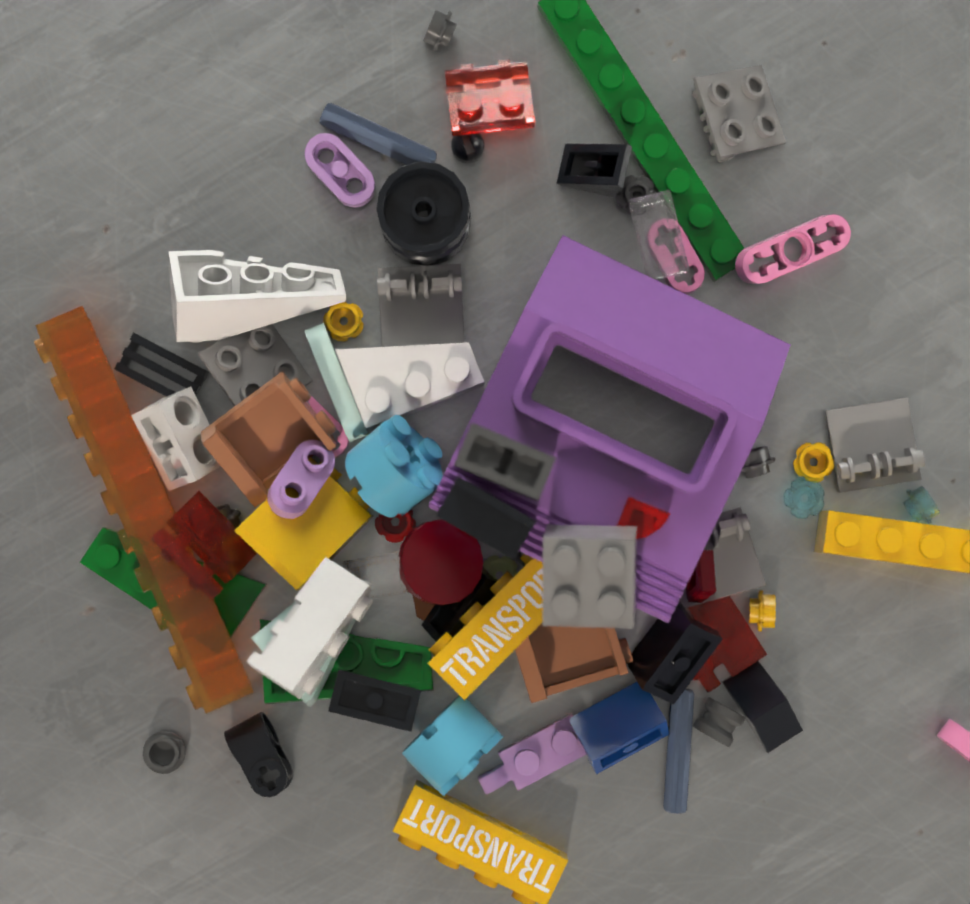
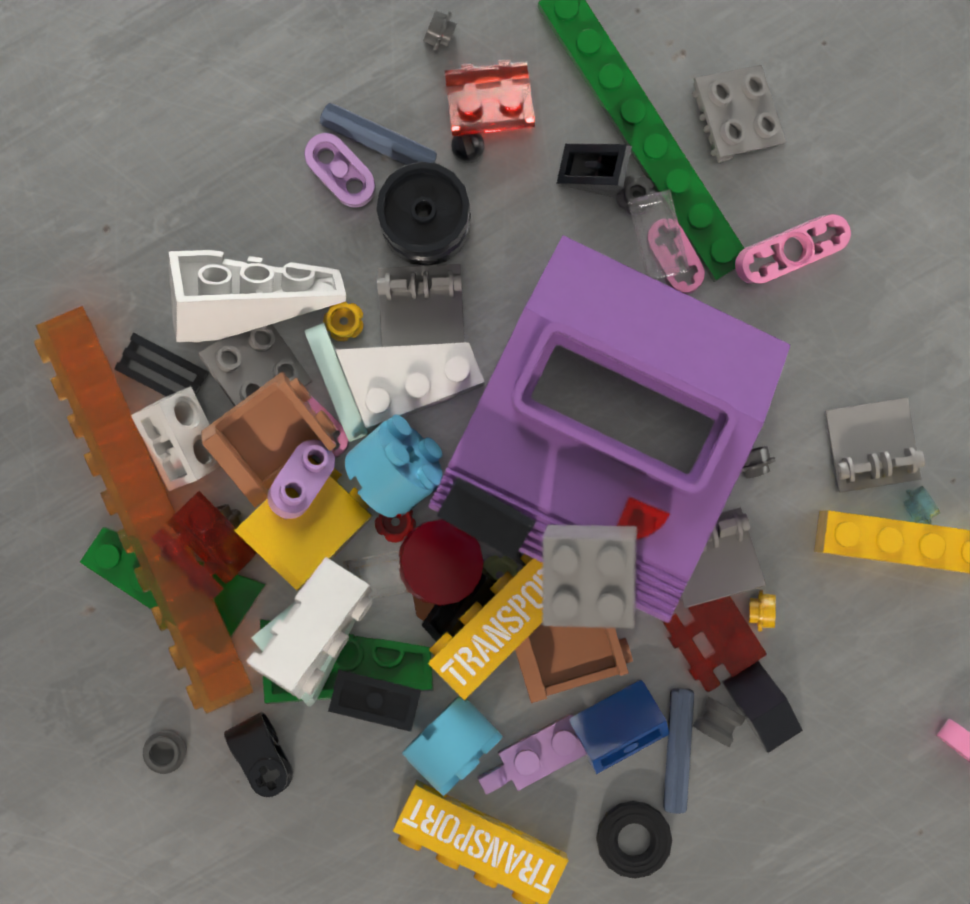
dark grey brick [454,423,556,501] -> none
black panel [627,601,723,704] -> none
dark red tile [686,550,716,603] -> none
clear light blue plate [783,477,825,519] -> none
yellow plate [793,442,835,483] -> none
none -> black tyre [596,801,672,879]

